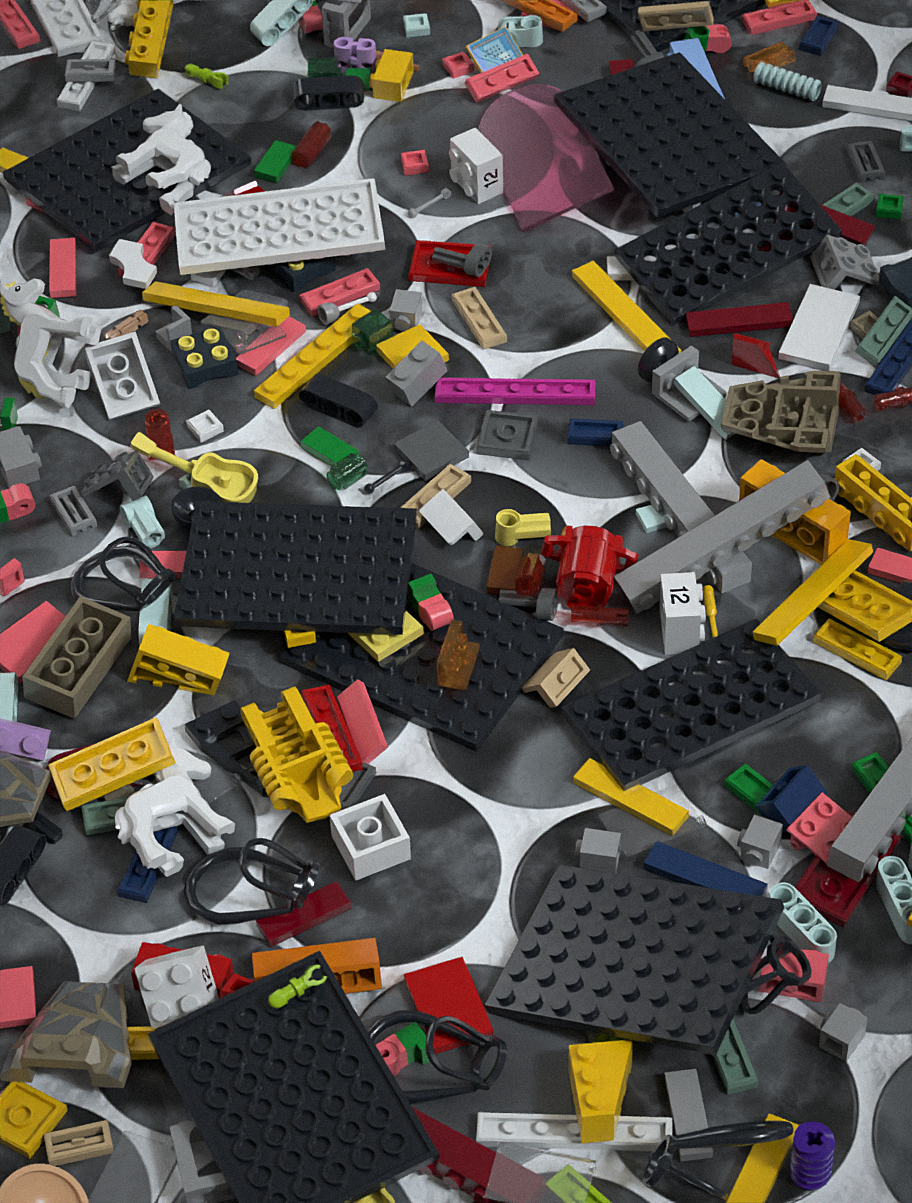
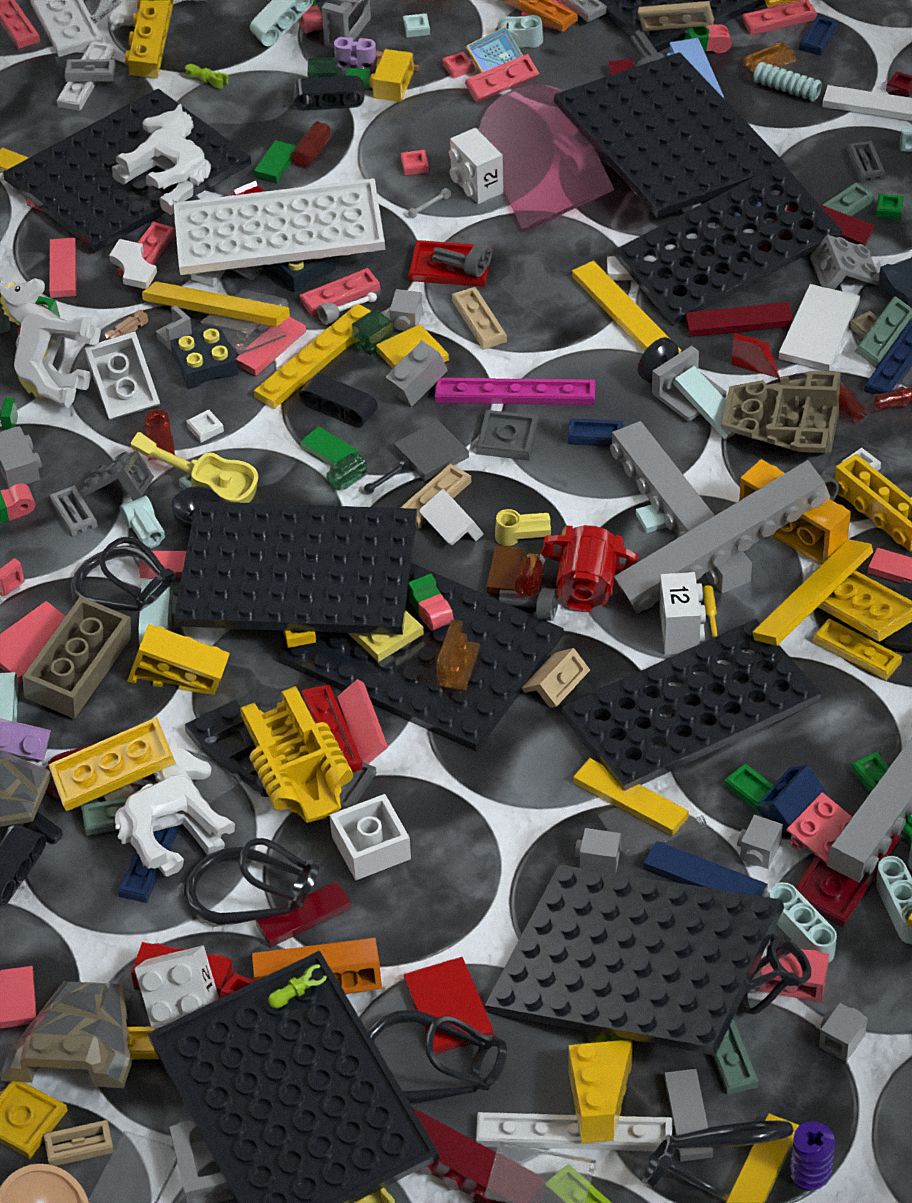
leg [376,1022,430,1077] -> none
clear red pin [571,604,629,627] -> none

